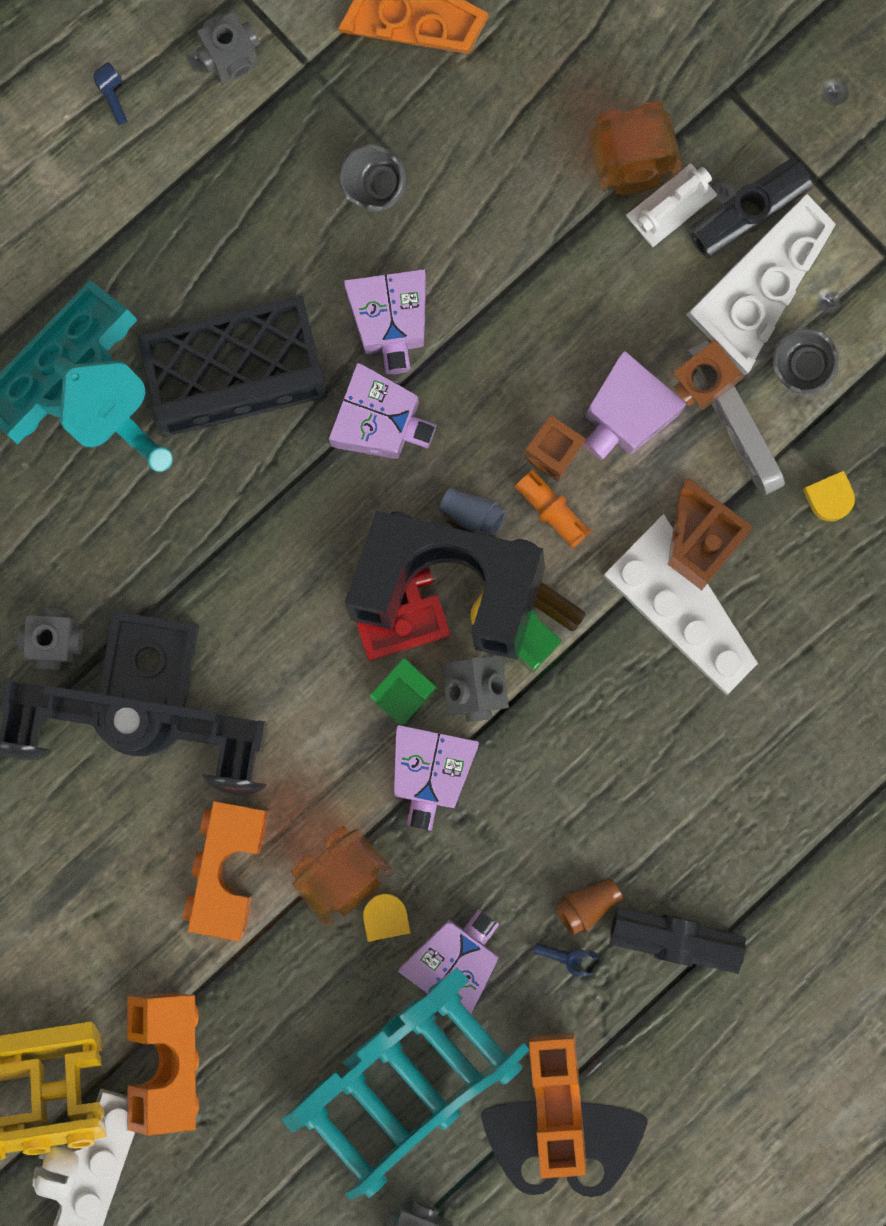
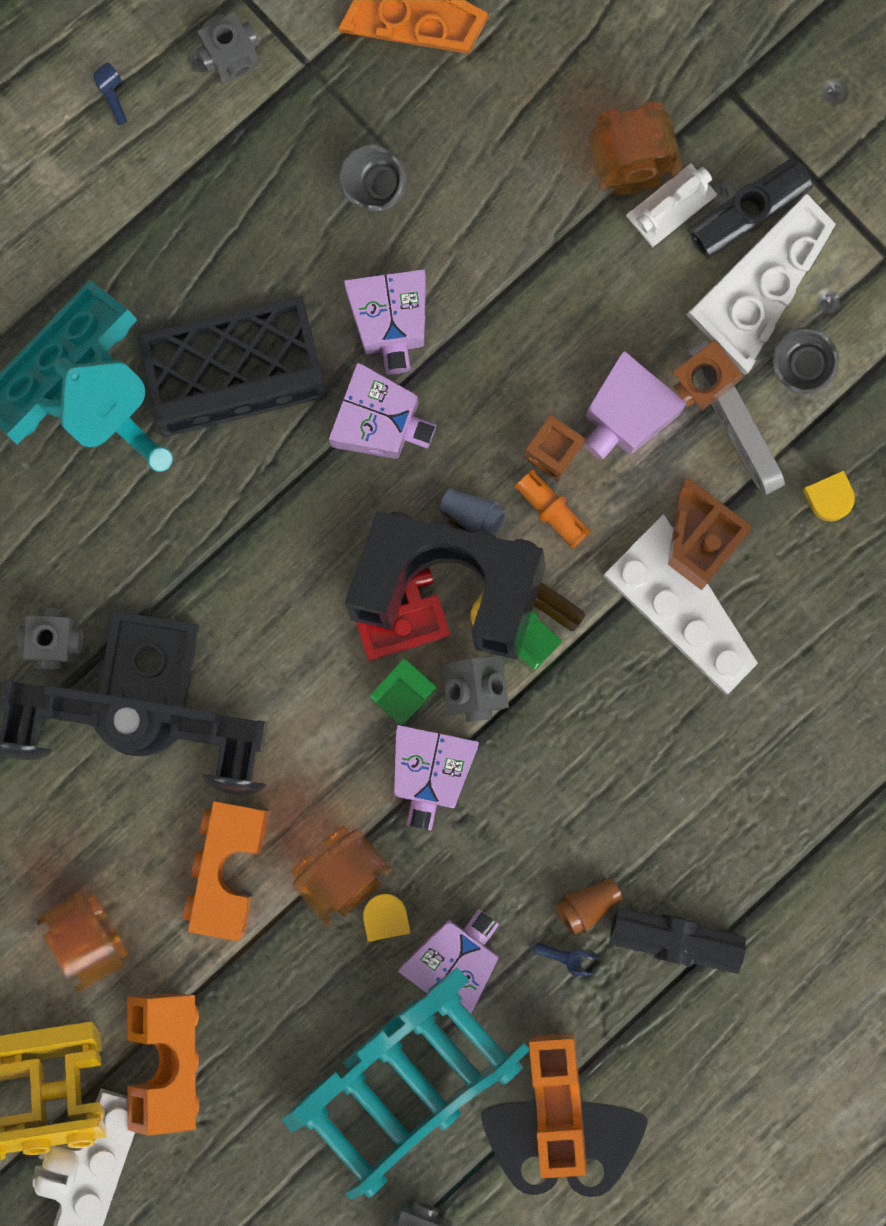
none -> clear orange brick [35,890,129,994]

